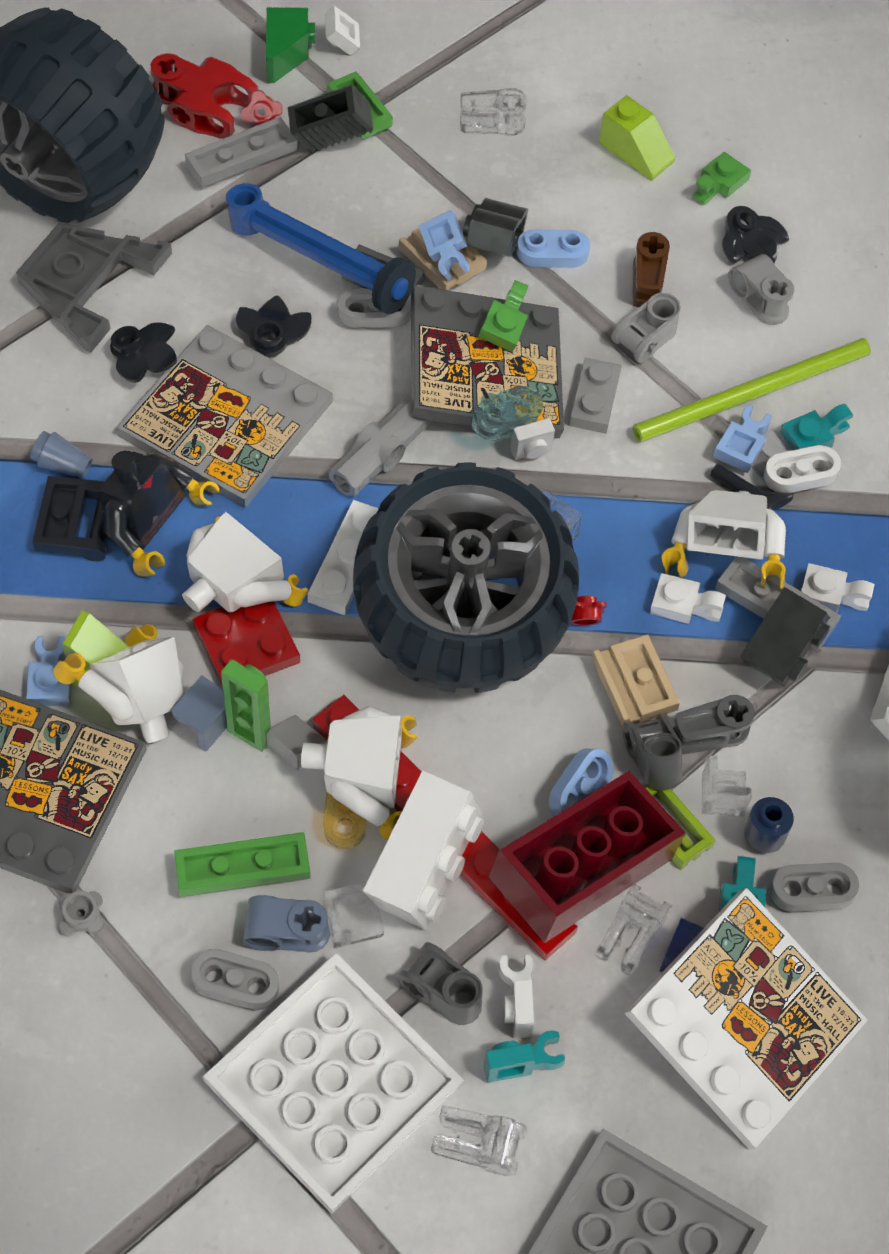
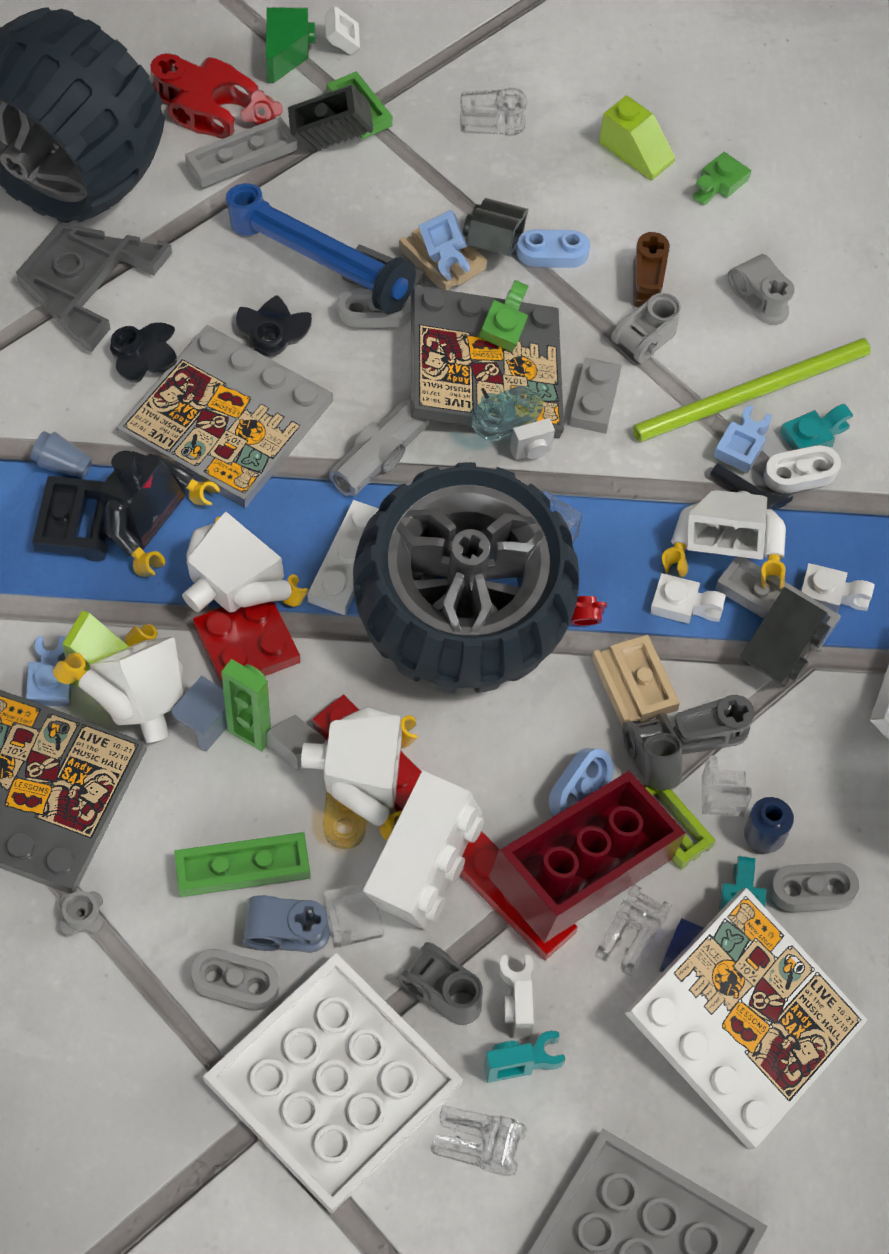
black plate [722,206,789,264] -> none

